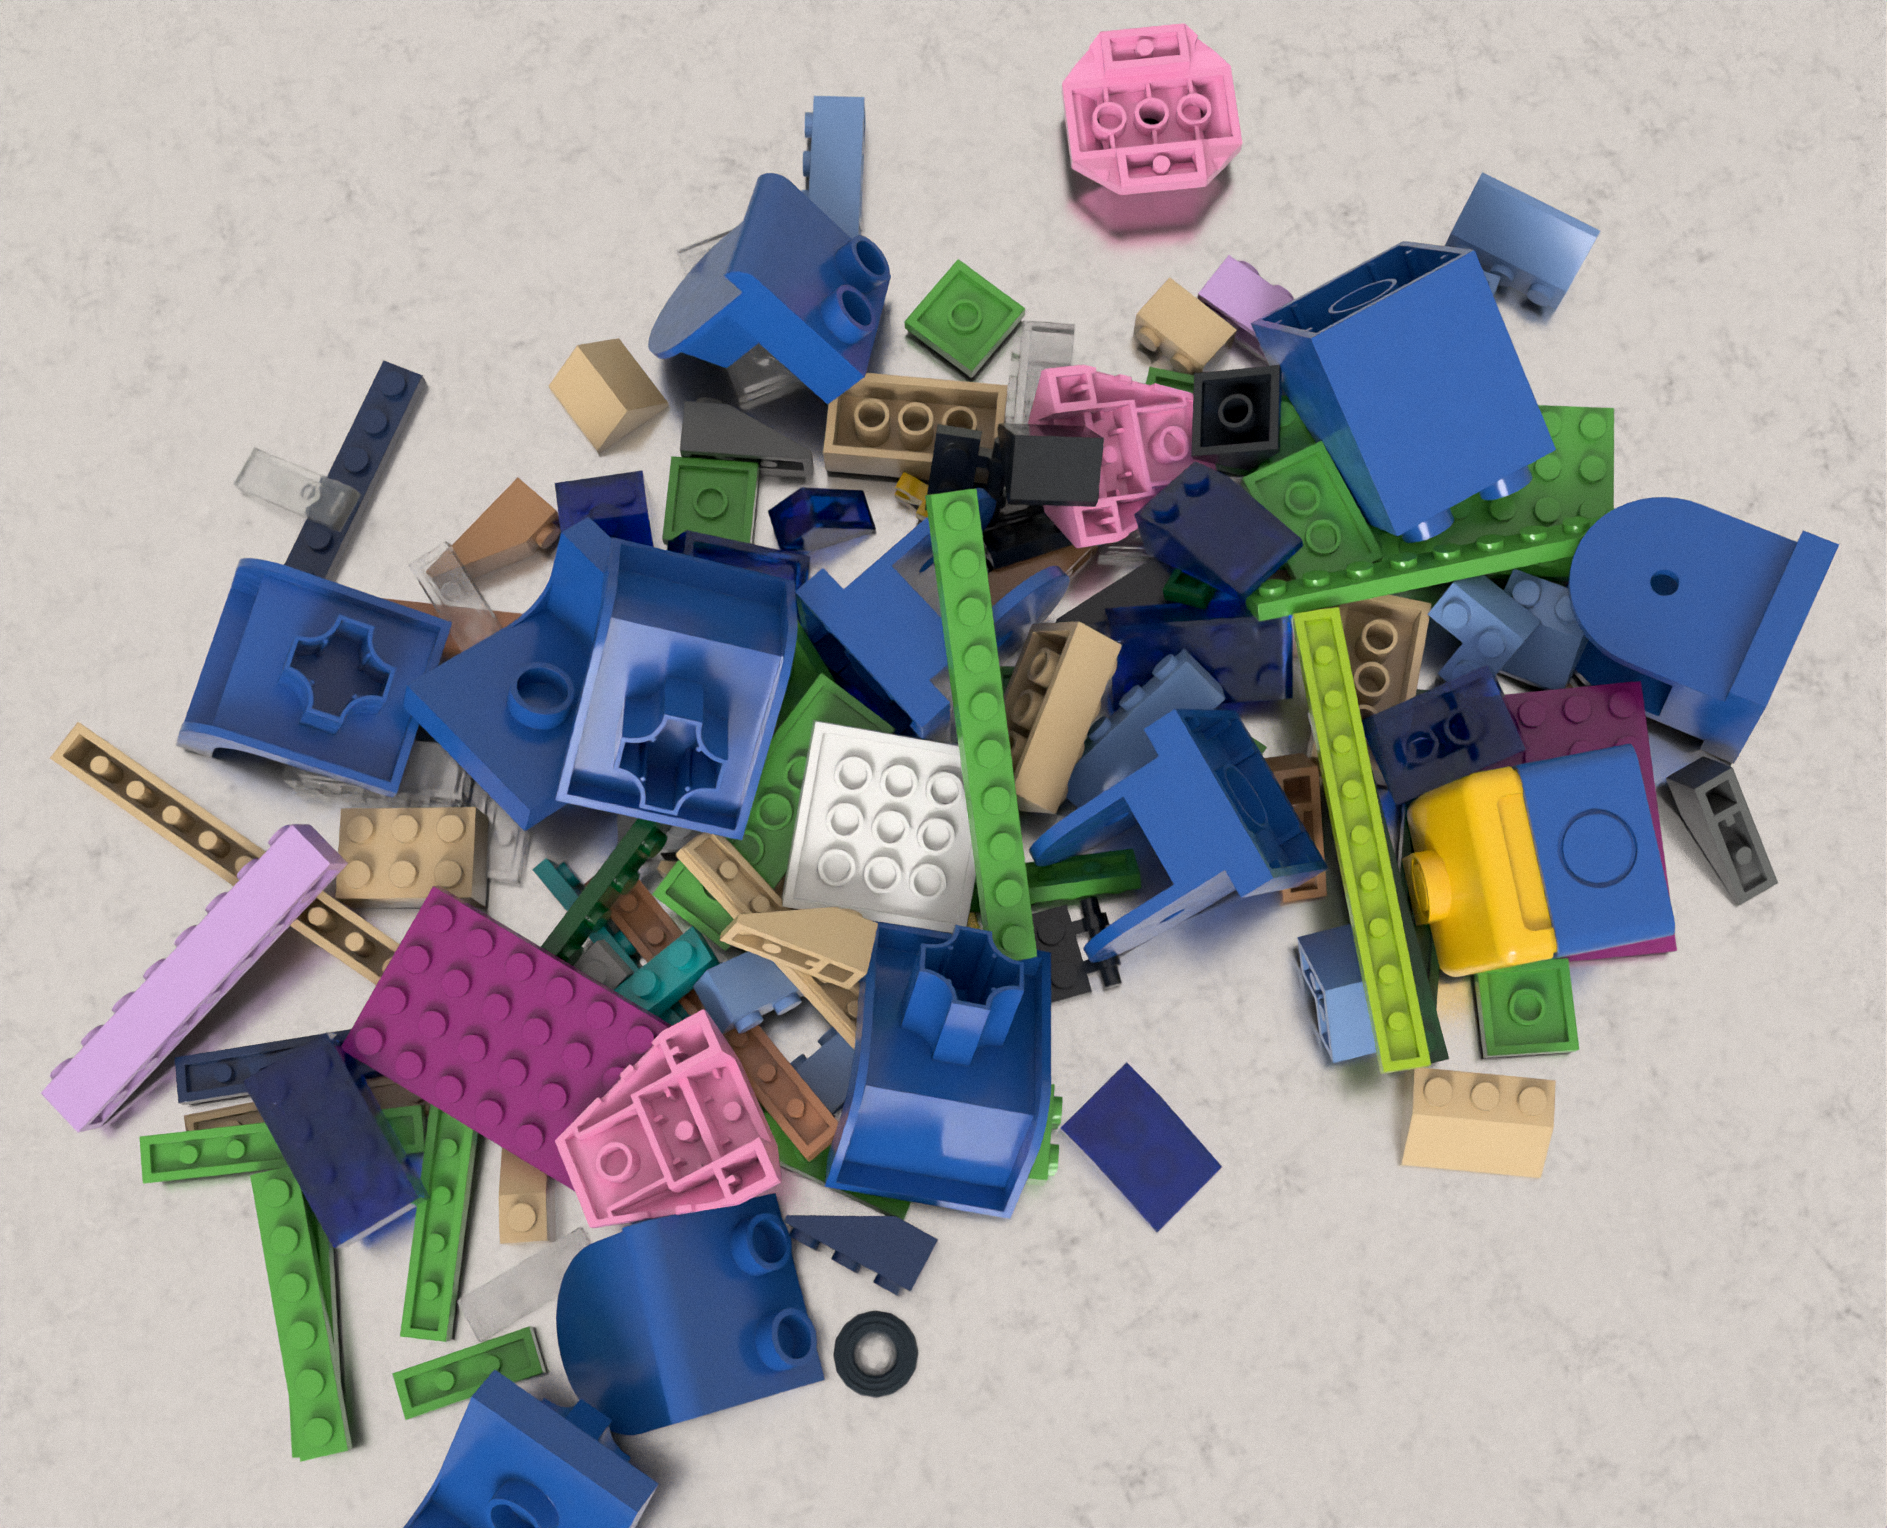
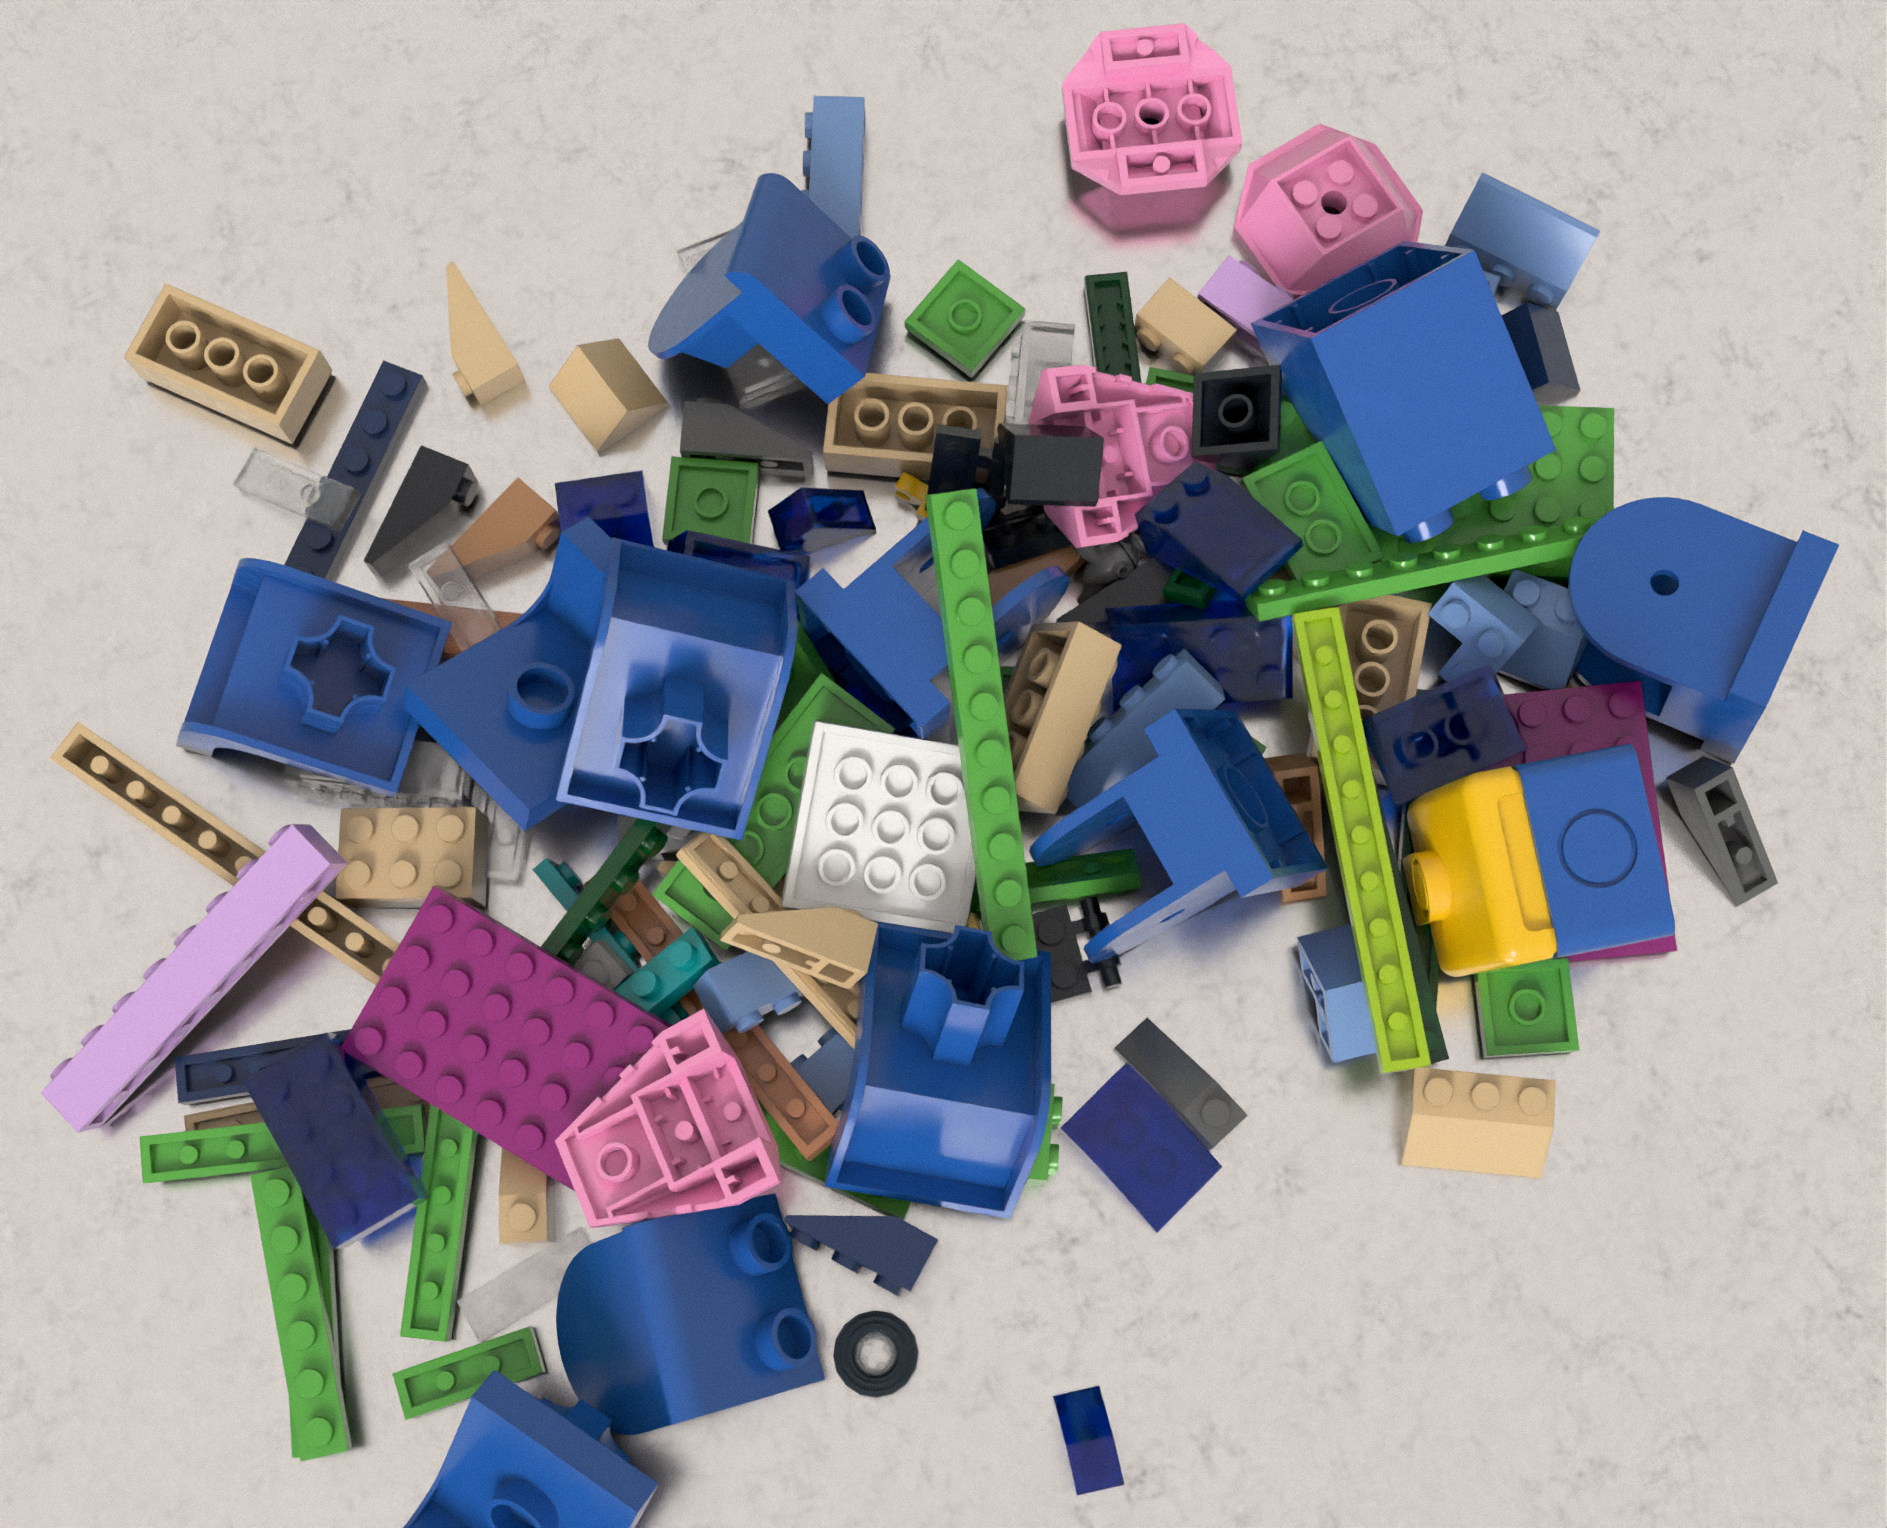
none -> tan brick [124,283,333,444]
none -> black slope [363,445,477,578]
none -> tan slope [446,262,525,406]
none -> clear blue slope [1053,1385,1124,1496]
none -> dark grey piece [1073,522,1162,604]
none -> dark green plate [1084,272,1142,383]
none -> dark grey slope [1114,1017,1248,1151]
none -> bright pink piece [1232,124,1423,300]
none -> dark blue slope [1501,302,1581,402]

